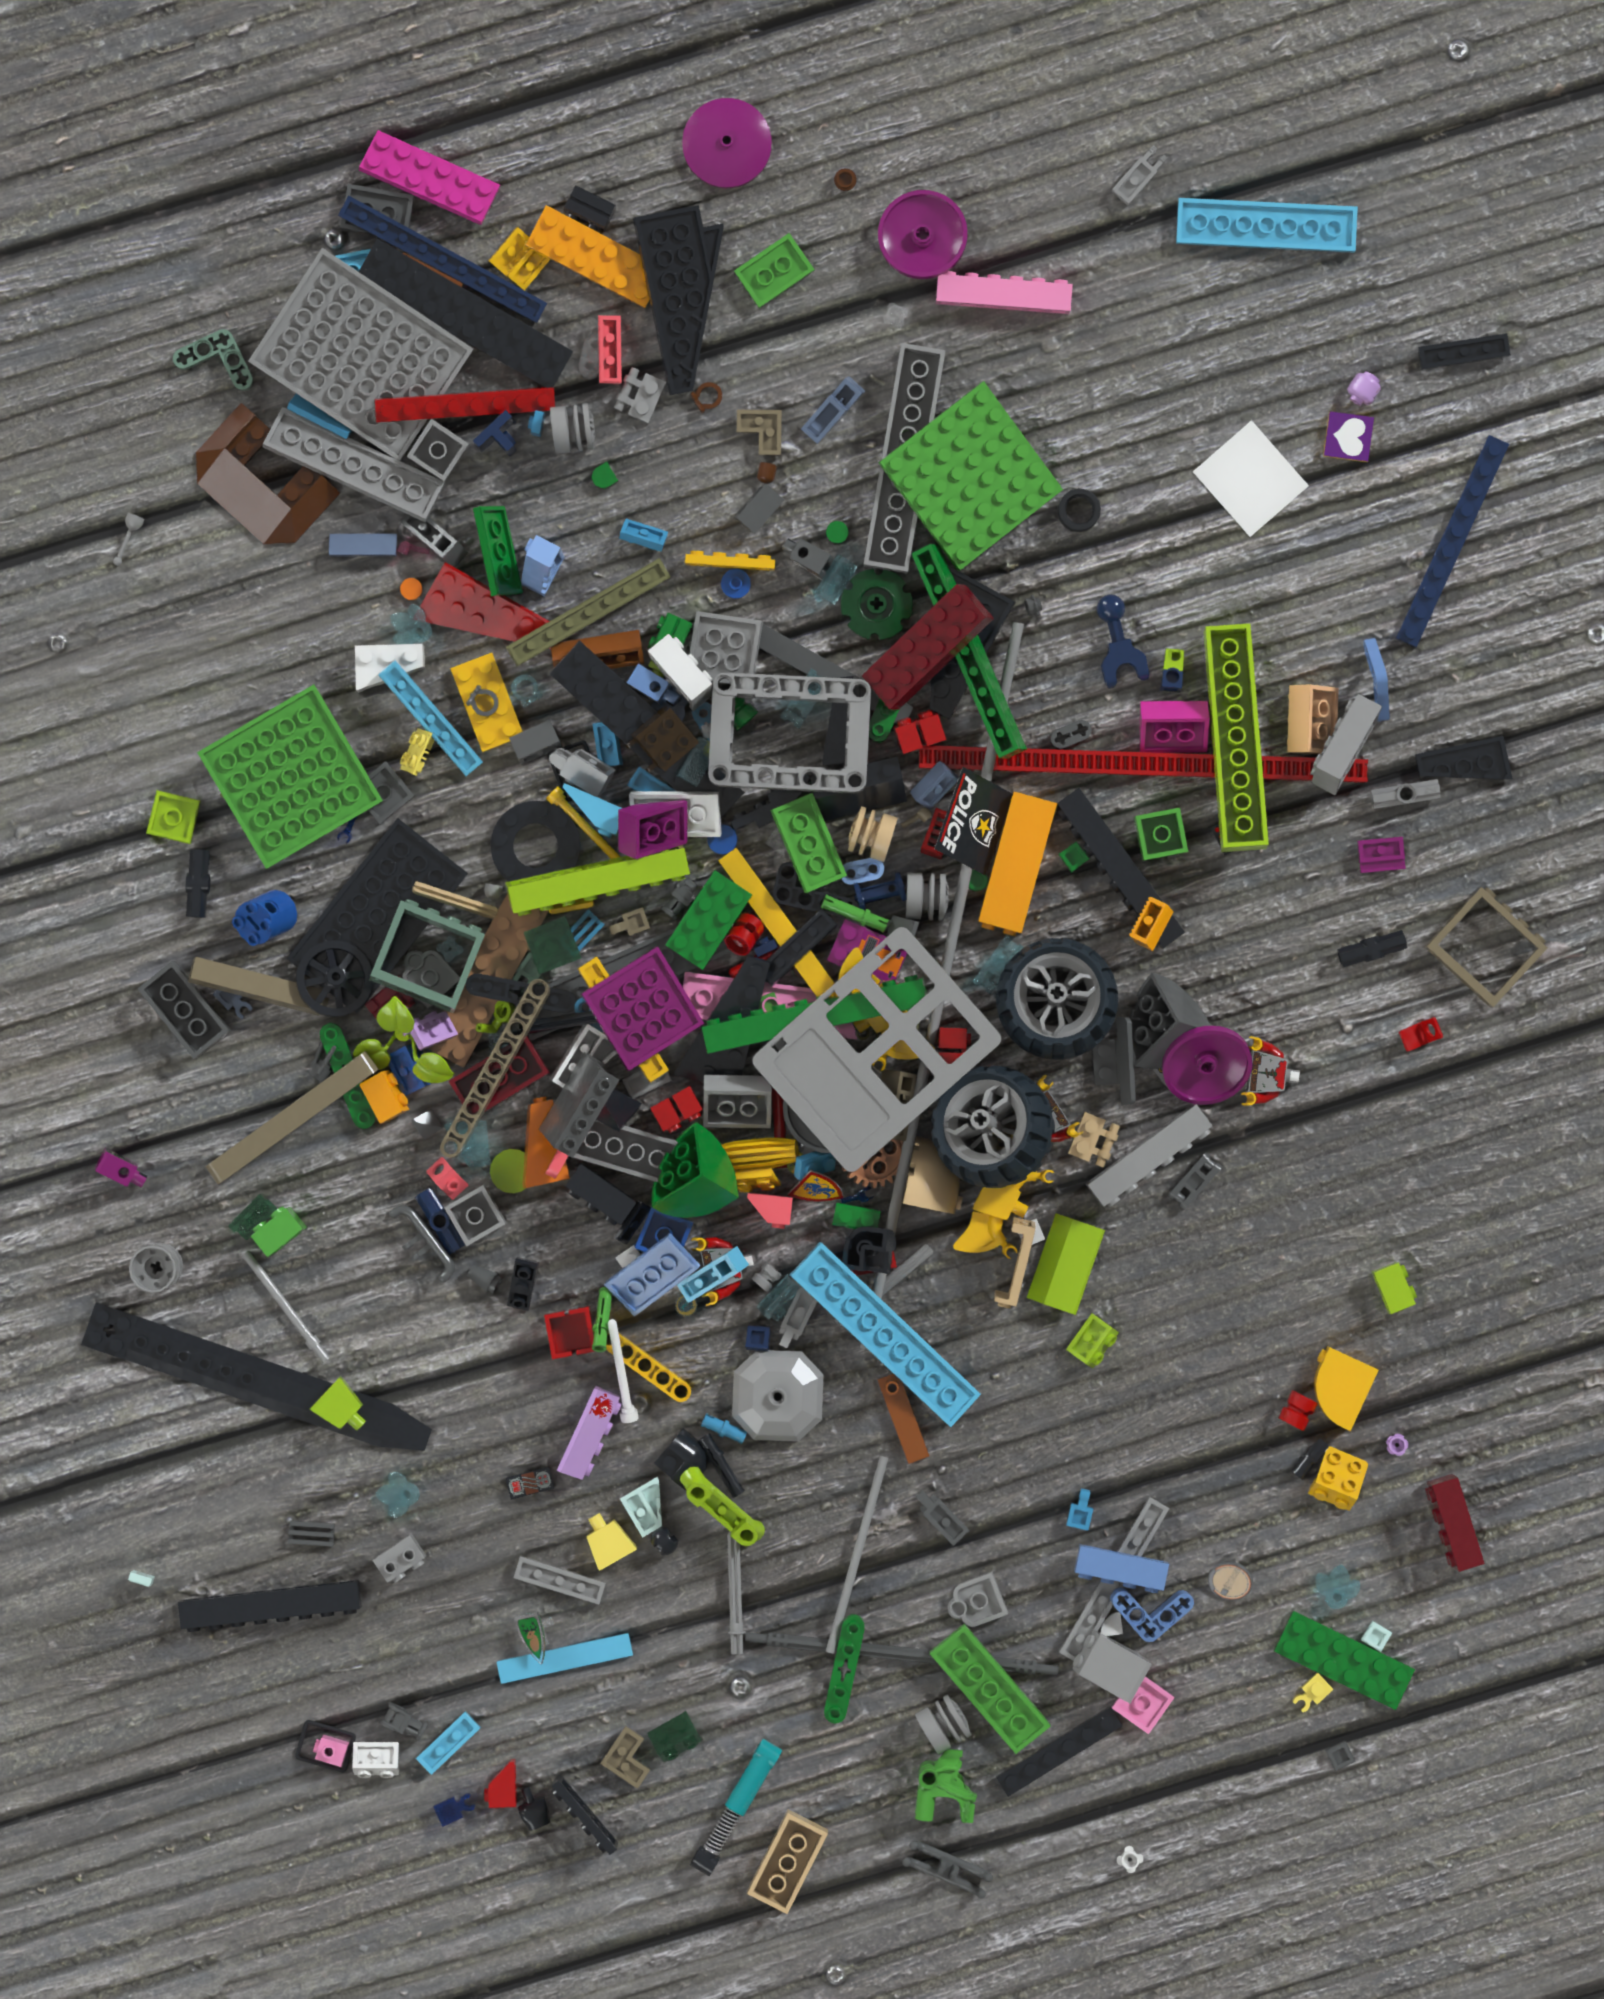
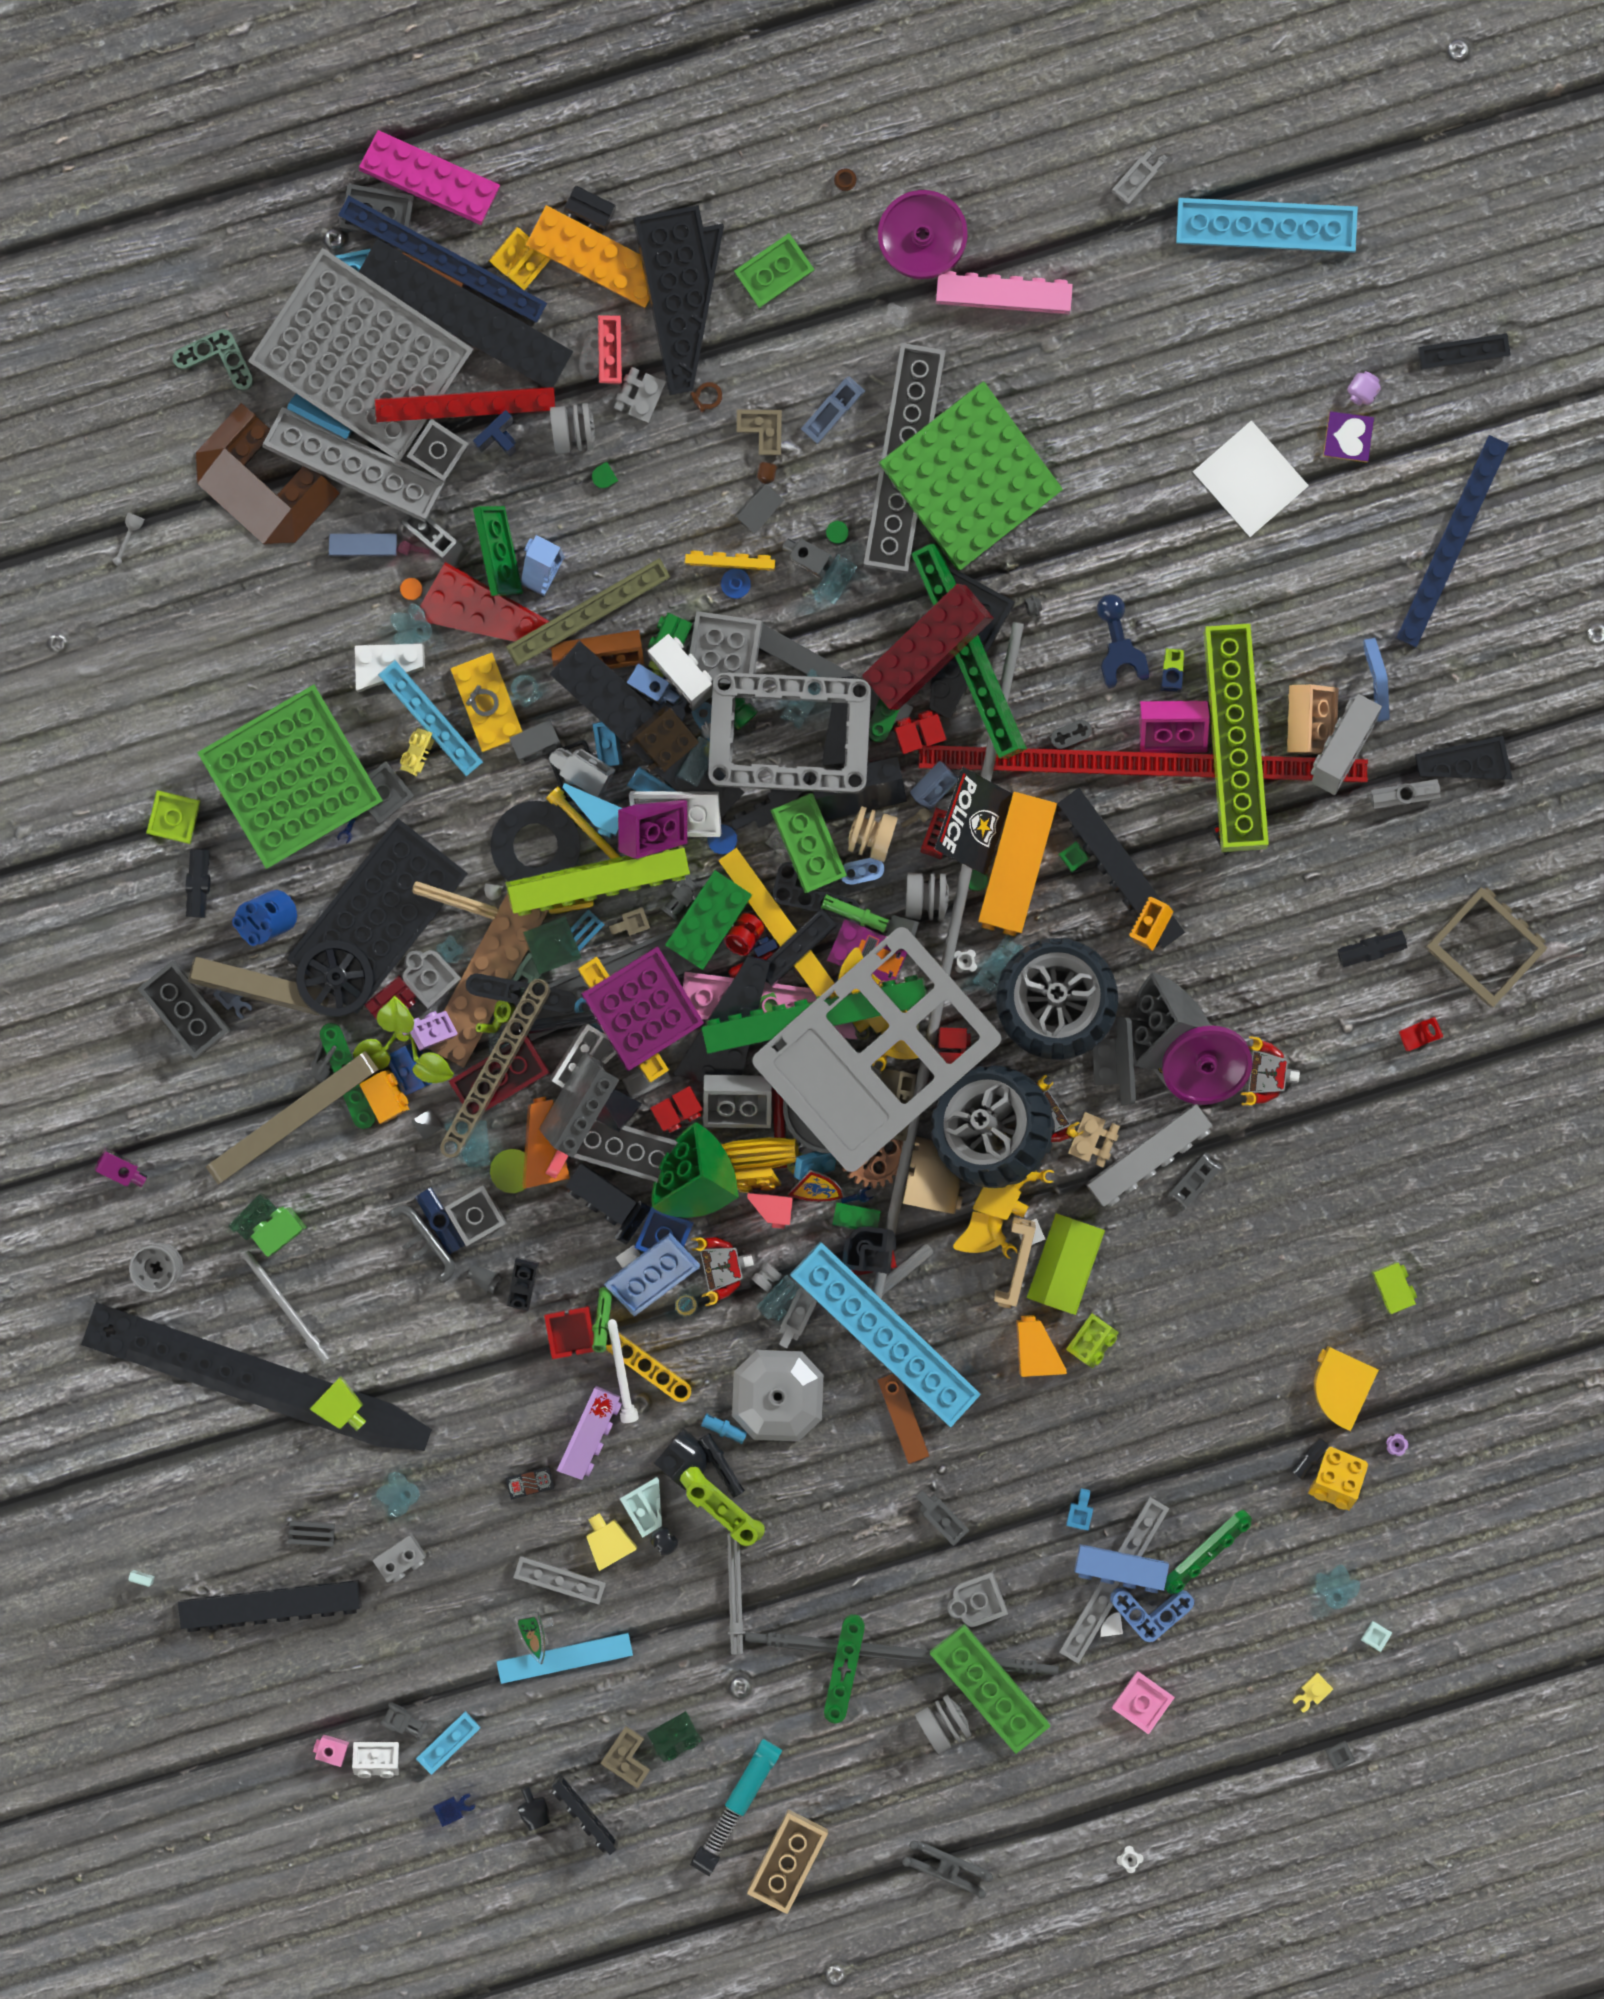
black piece [295,1720,356,1773] -> none
sand green window [370,899,485,1014] -> none
coral bracket [426,1157,468,1200] -> none
red slope [484,1759,517,1808] -> none
dark azure plate [528,410,545,437] -> none
dark azure plate [619,519,668,552] -> none
medium azure slope [677,1246,749,1303] -> none
magenta dish [682,98,772,189] -> none
dark blue plate [745,1326,771,1351] -> none
light grey piece [825,1456,888,1654] -> none
dark green piece [841,568,912,641] -> none
dark blue hose [853,872,907,910] -> none
bright green helmet [915,1749,977,1823] -> none
black plate [996,1706,1122,1797] -> none
black tyre [1058,488,1101,532] -> none
light grey slope [1072,1630,1152,1703] -> none
bright green brick [1134,808,1188,861] -> none
piece [1208,1561,1253,1601] -> none
green plate [1273,1610,1415,1710] -> none
red wheel [1278,1390,1318,1431] -> none
magenta plate [1357,837,1406,873] -> none
dark red brick [1425,1474,1485,1572] -> none
none -> white plate [954,950,977,973]
none -> light orange slope [1016,1315,1067,1377]
none -> green piece [1164,1510,1252,1594]

